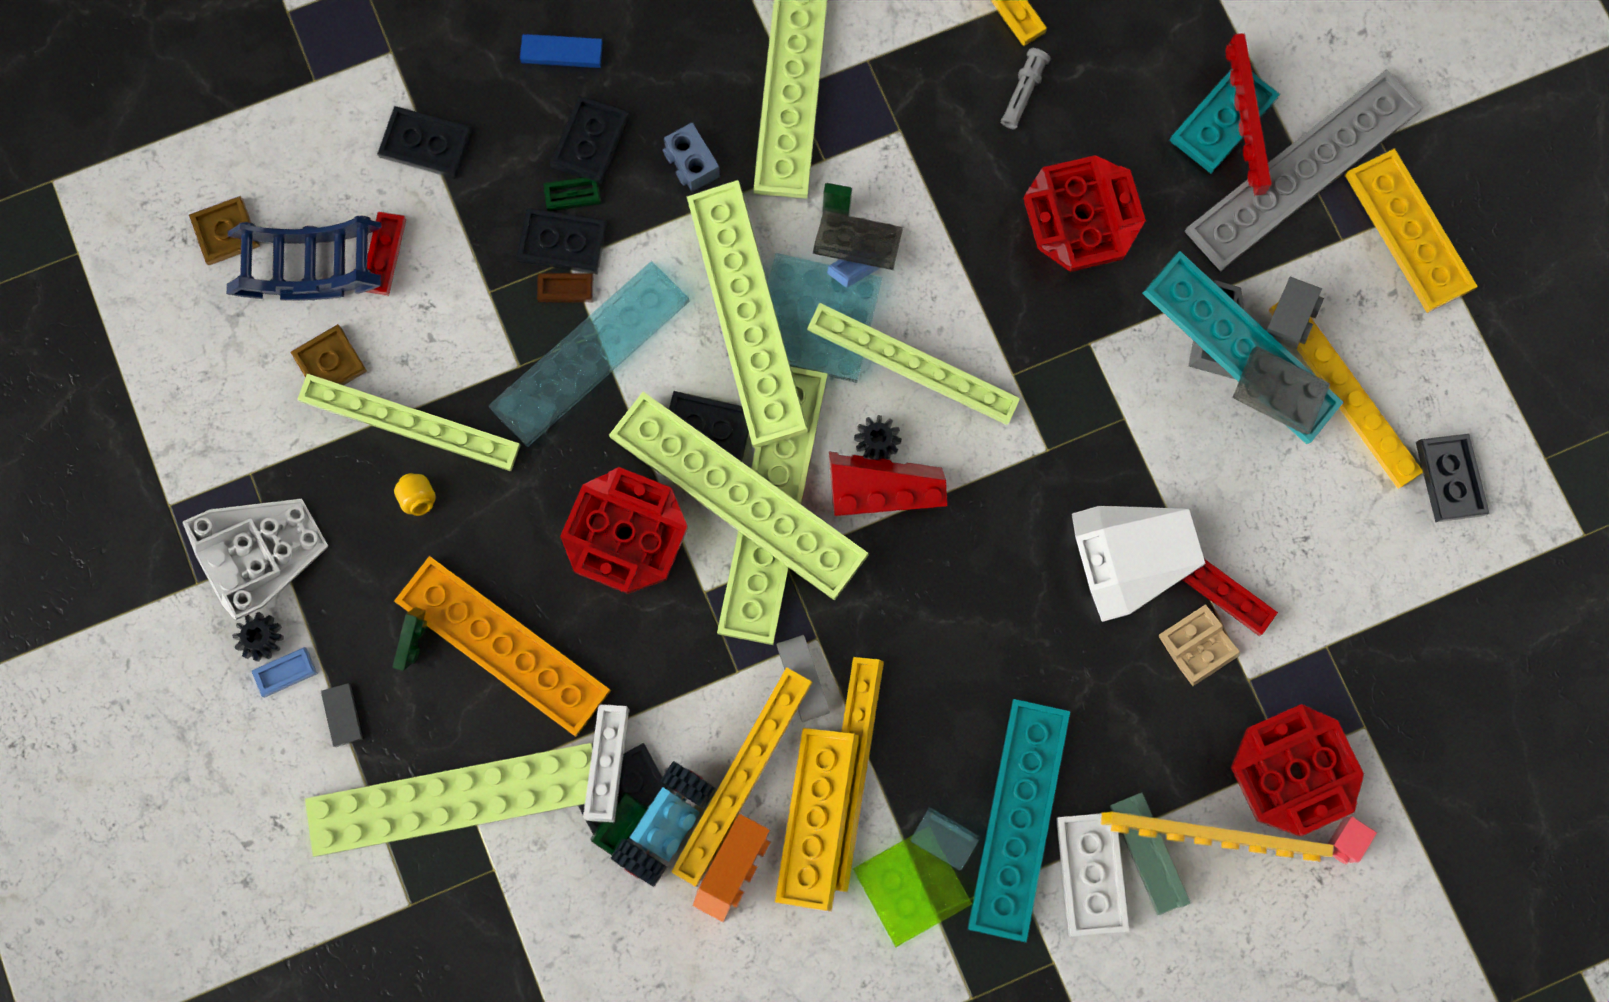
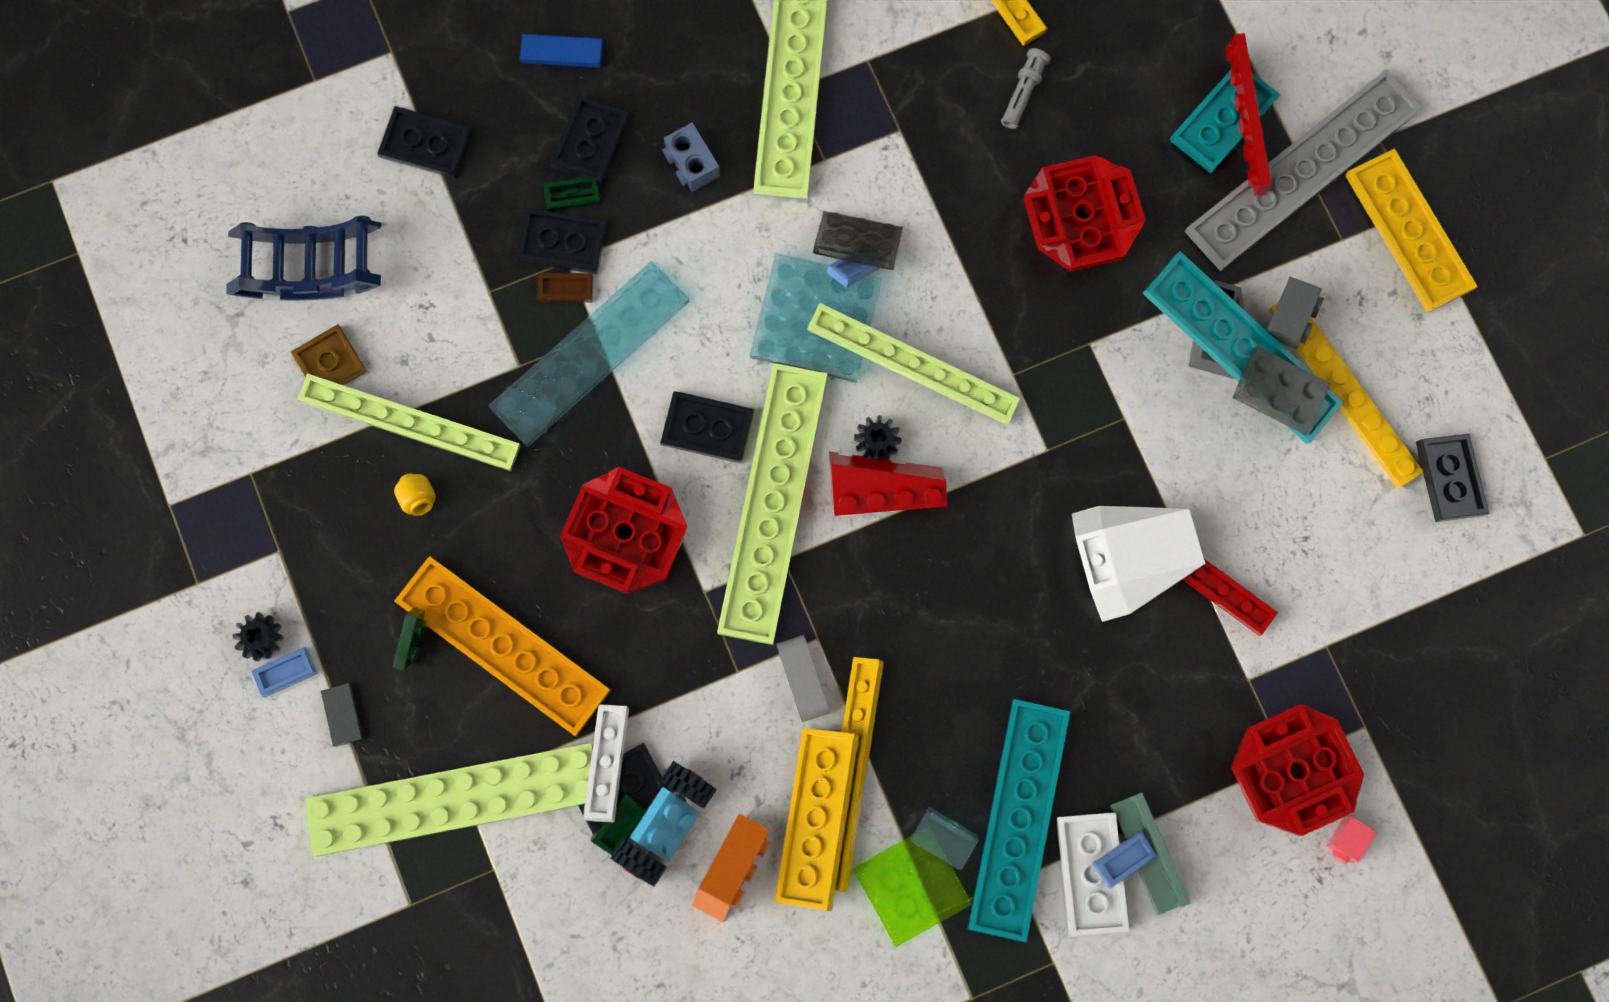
white wedge [183,499,328,620] -> none
pearl gold tile [189,196,260,266] -> none
red plate [366,211,407,296] -> none
yellowish green plate [609,392,869,601] -> none
yellow plate [671,667,813,887] -> none
yellowish green plate [687,180,808,448] -> none
dark green tile [822,183,852,217] -> none
yellow plate [1101,812,1333,862] -> none
tan slope [1159,604,1240,686] -> none
none -> medium blue tile [1092,831,1158,888]

